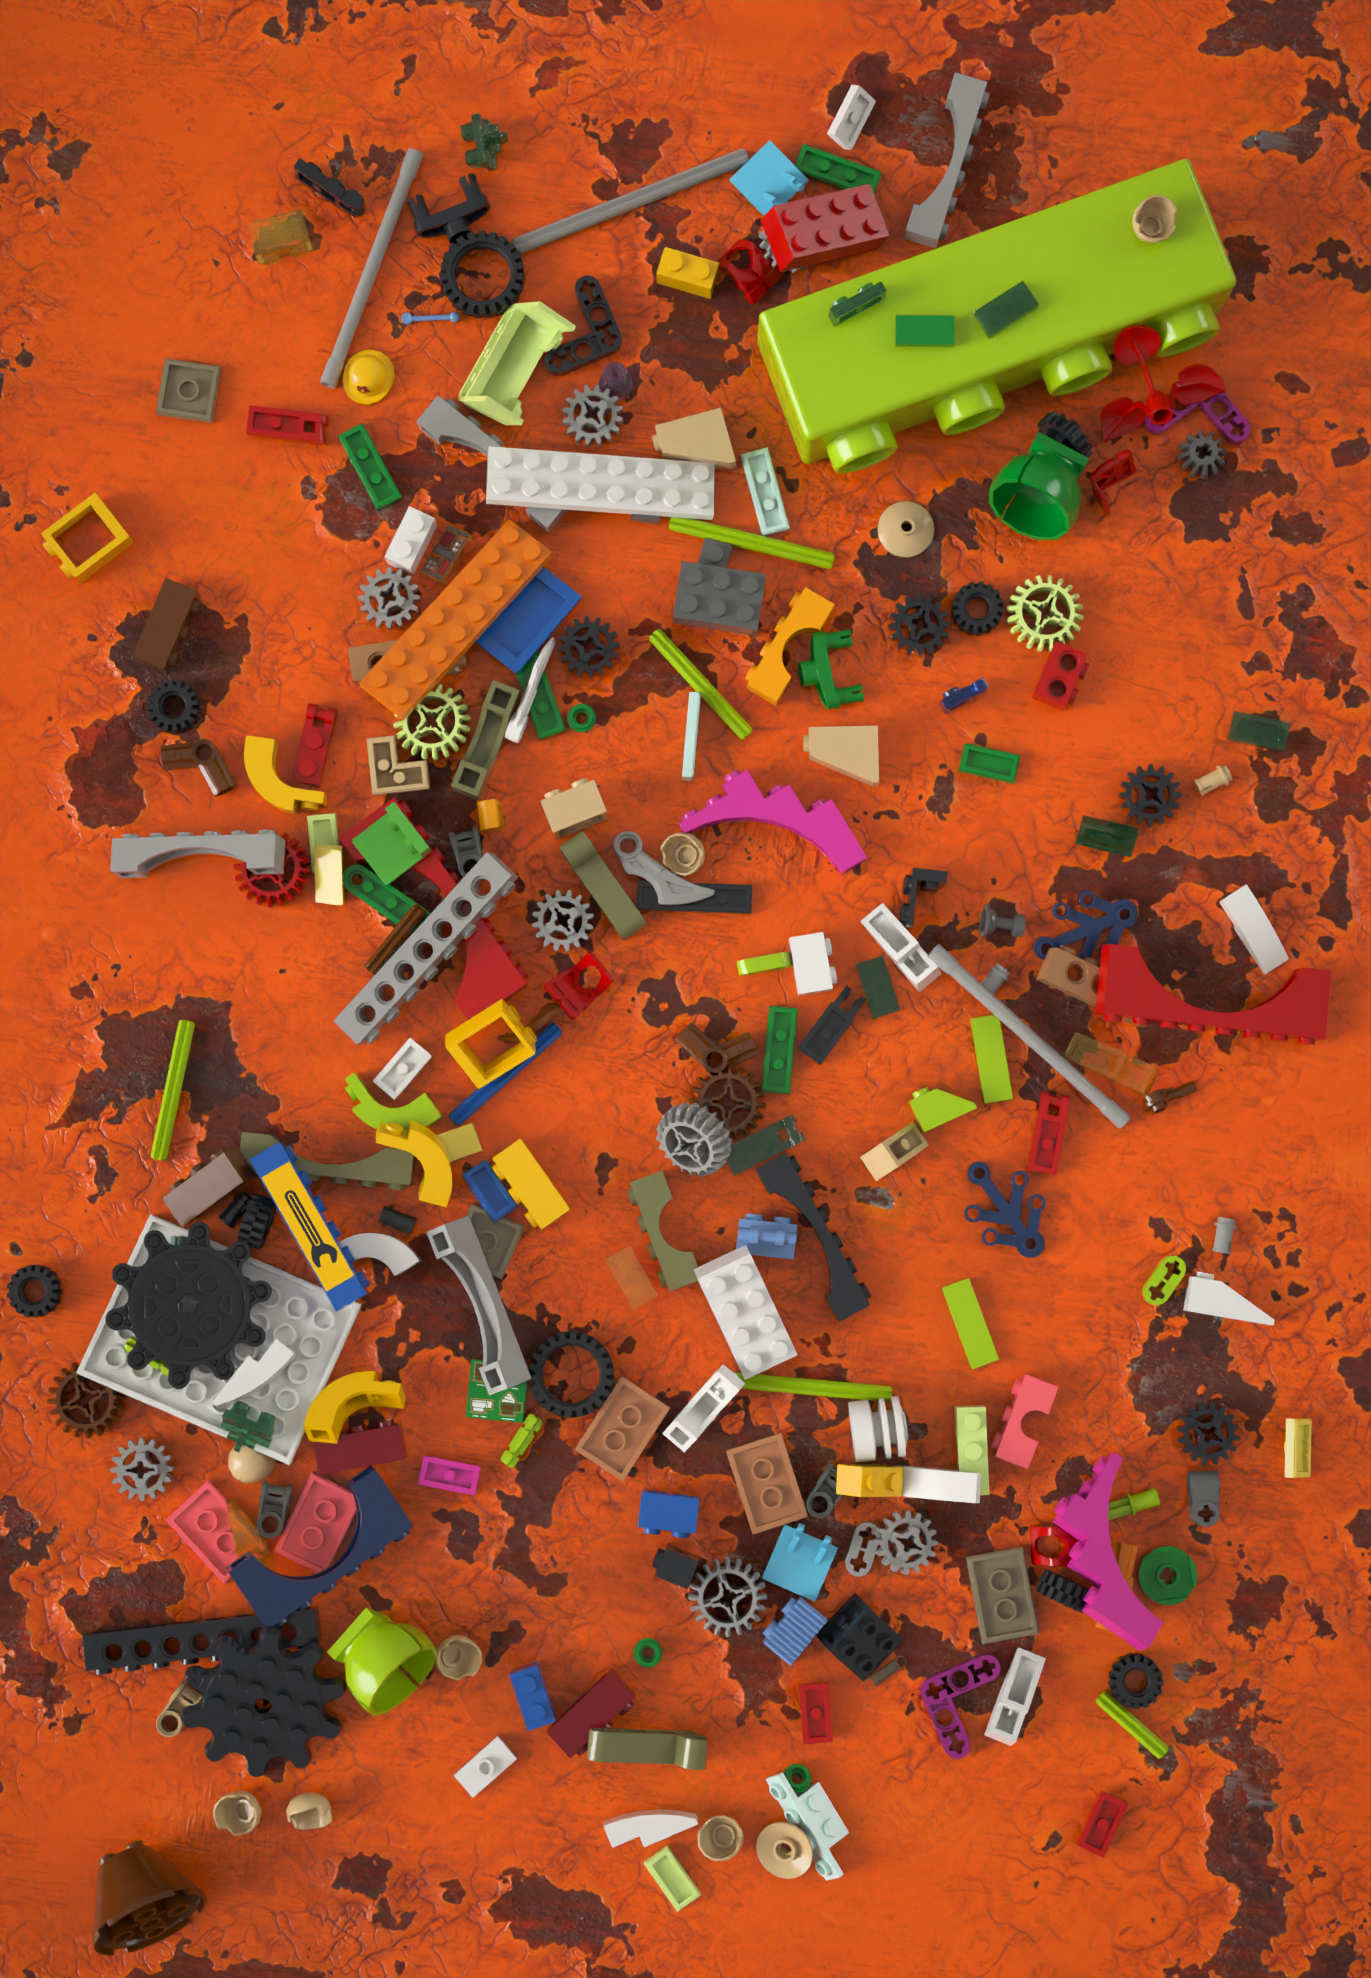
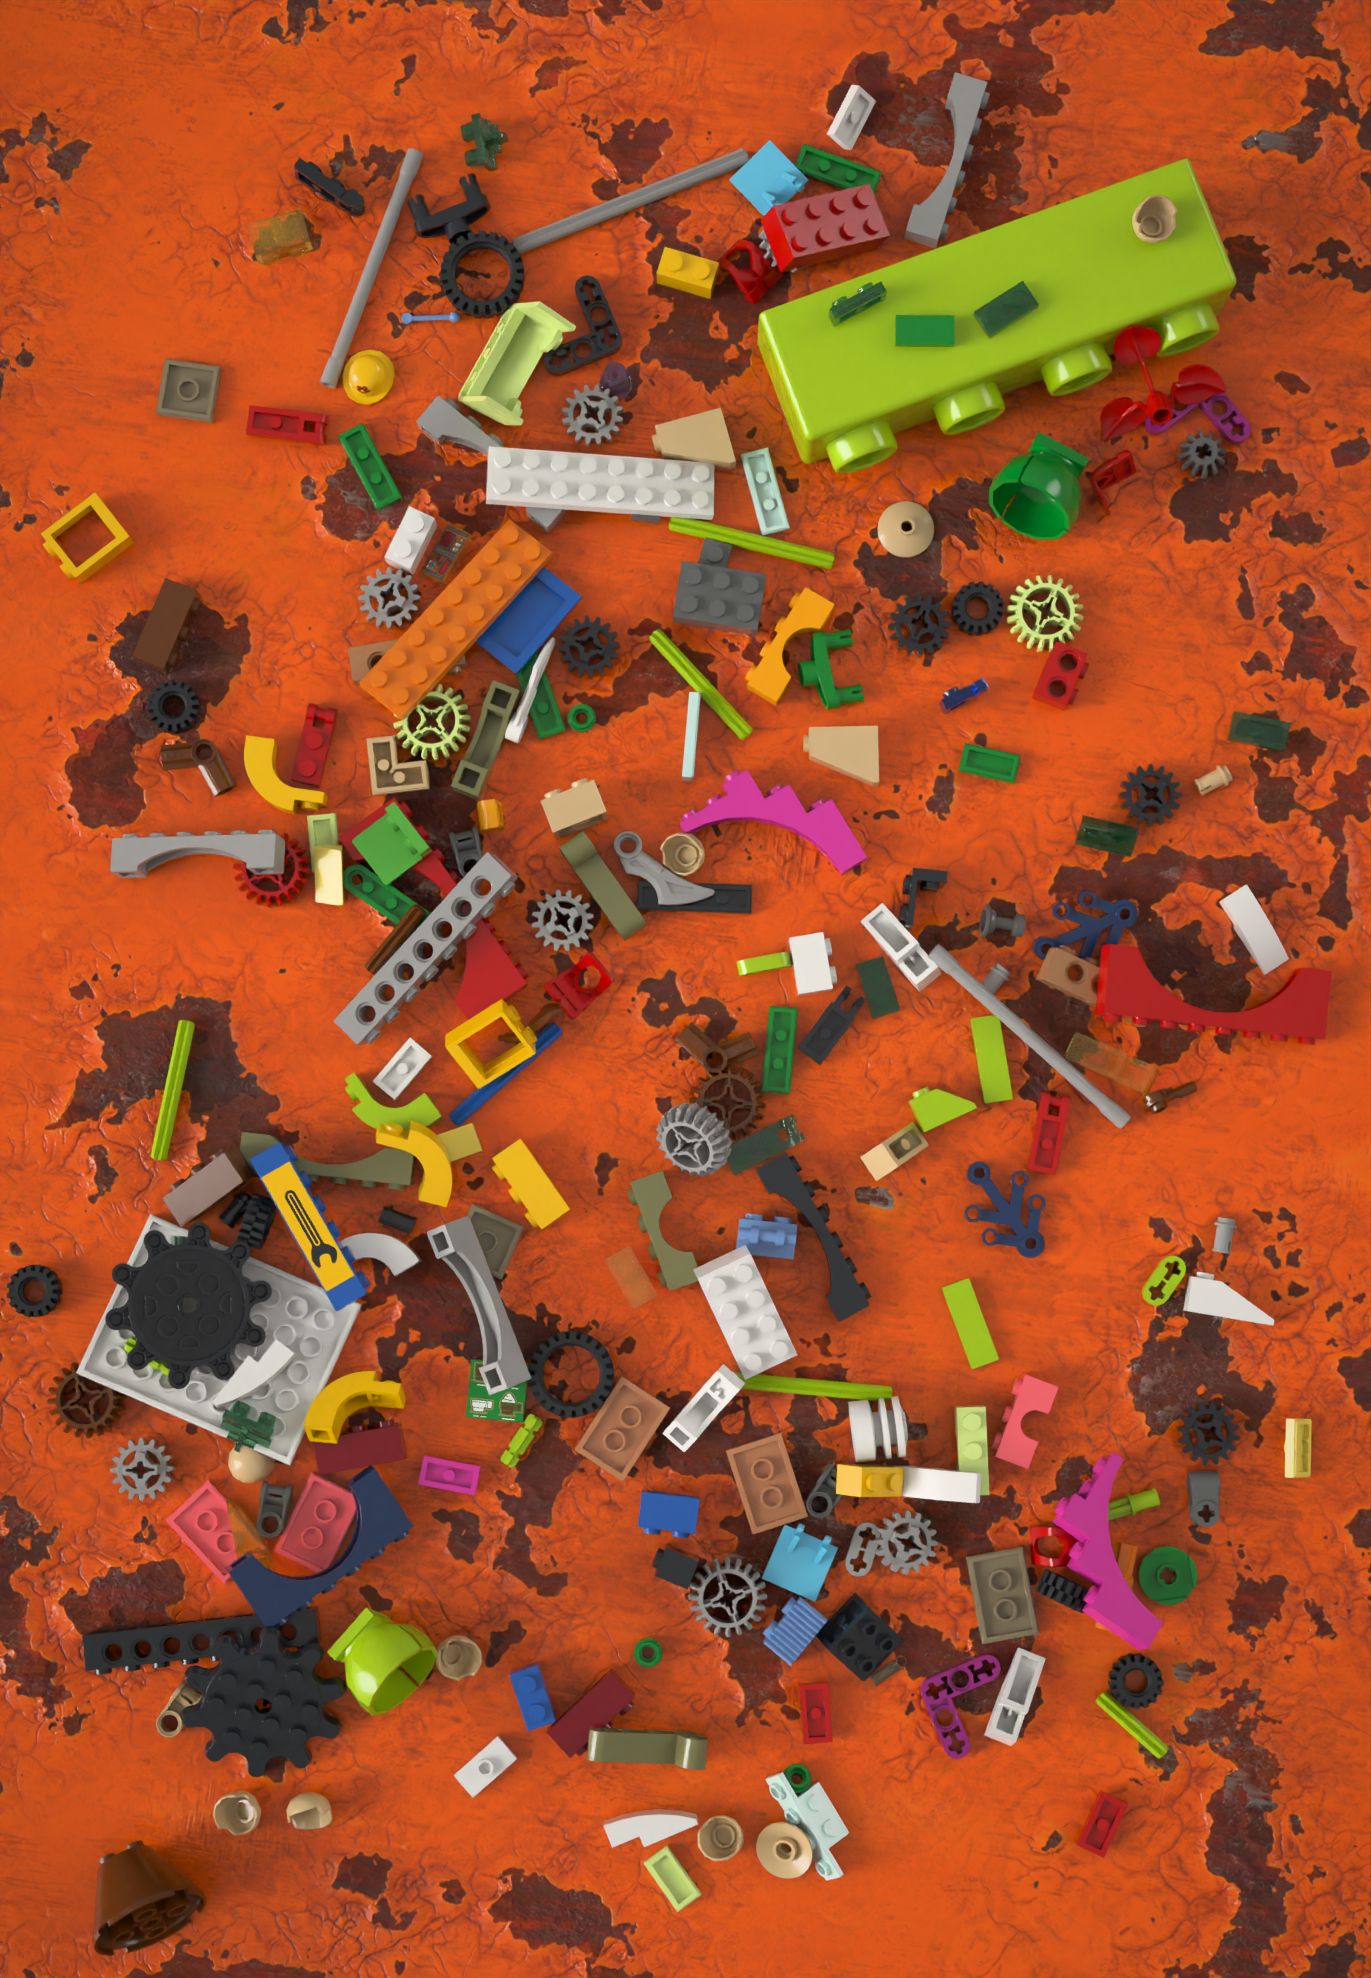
blue tile [462,1159,518,1224] -> none
black gear [1037,411,1092,458] -> none

